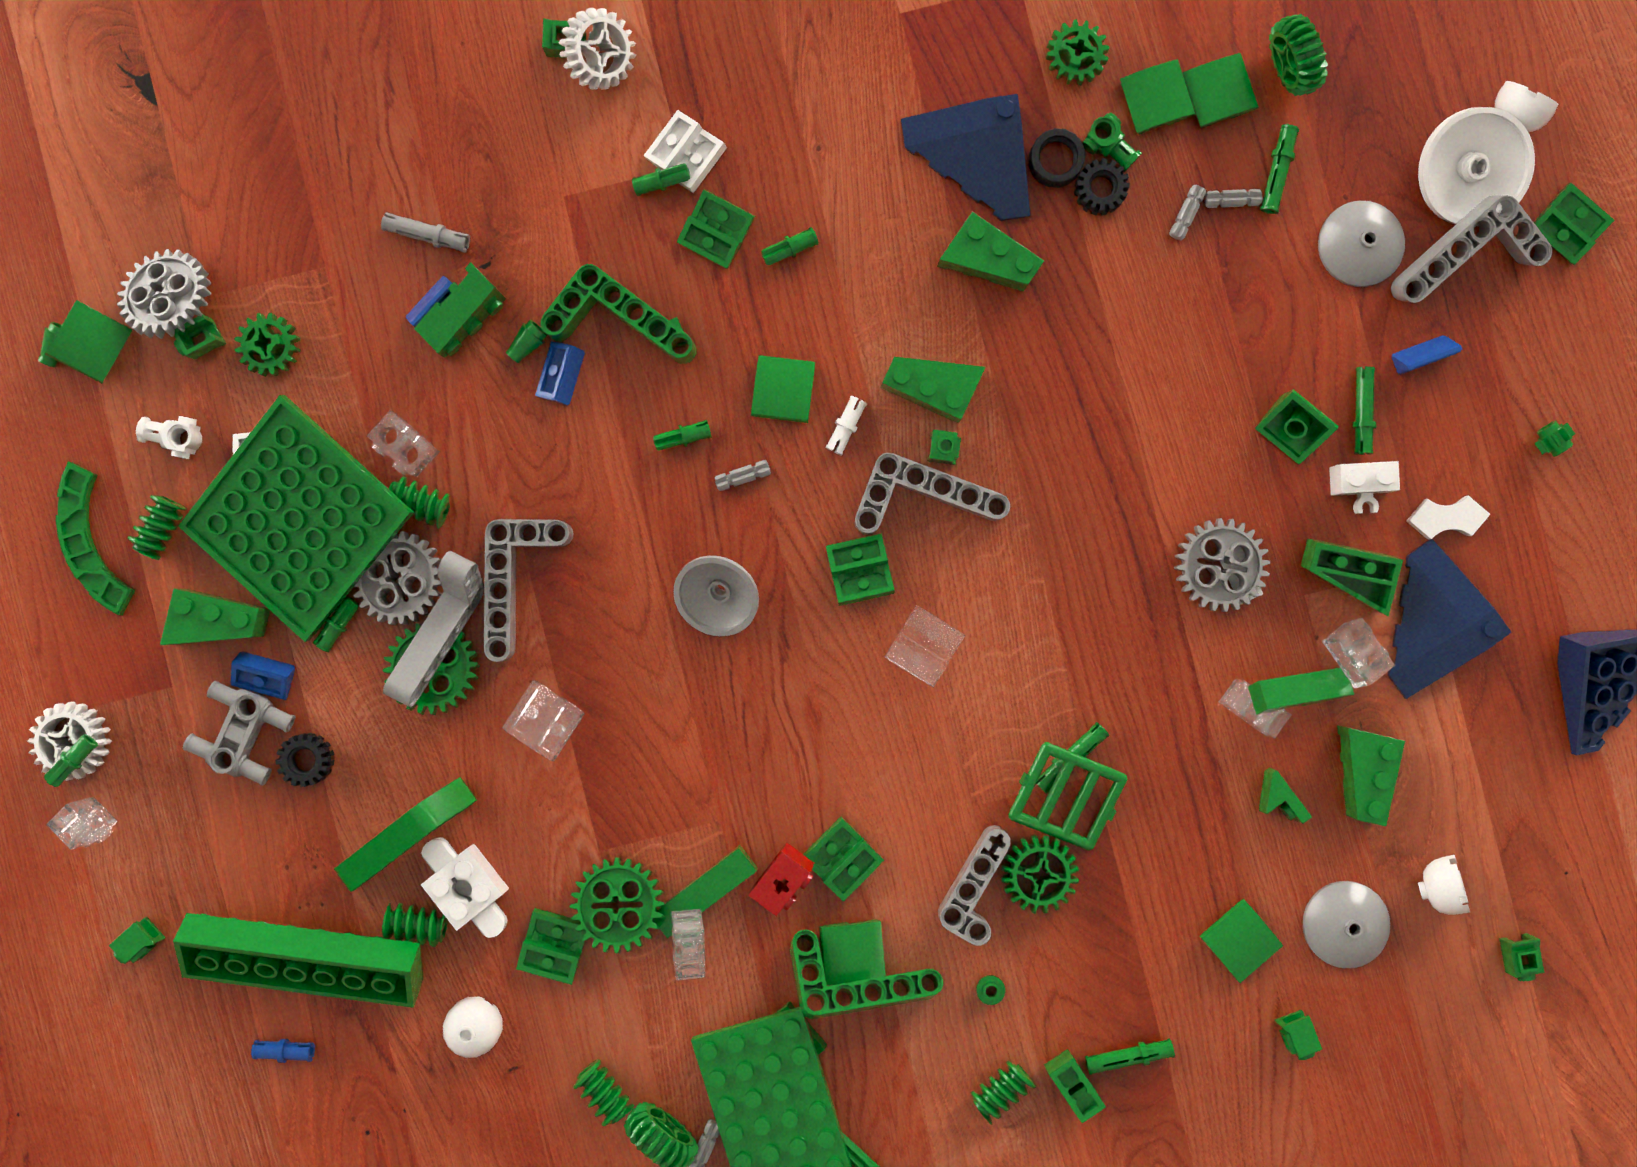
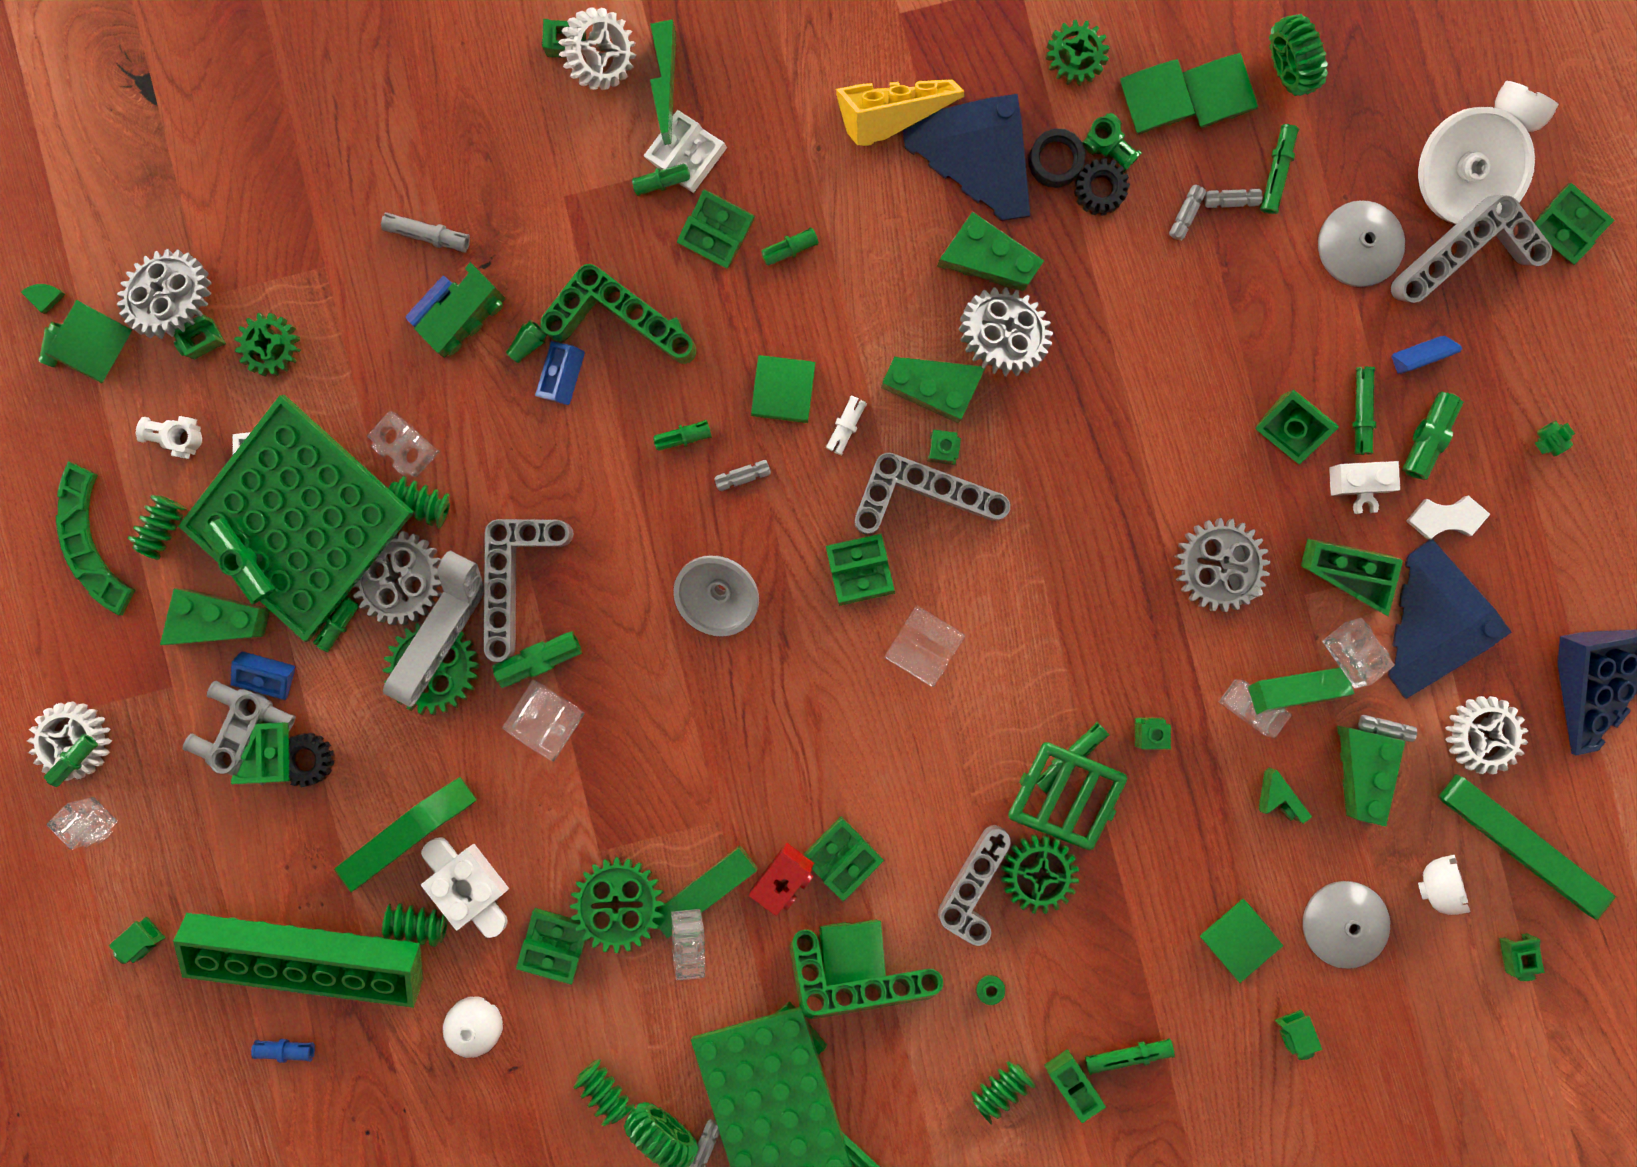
none -> green tile [21,284,65,314]
none -> green piece [201,518,275,604]
none -> green wing [231,722,289,784]
none -> green piece [492,631,583,688]
none -> green slope [650,19,676,145]
none -> yellow wedge [836,80,964,146]
none -> light grey gear [959,287,1053,376]
none -> green window [1135,718,1171,749]
none -> light grey axle [1358,715,1417,742]
none -> green piece [1402,391,1464,481]
none -> green beam [1438,774,1616,920]
none -> white gear [1445,696,1528,774]

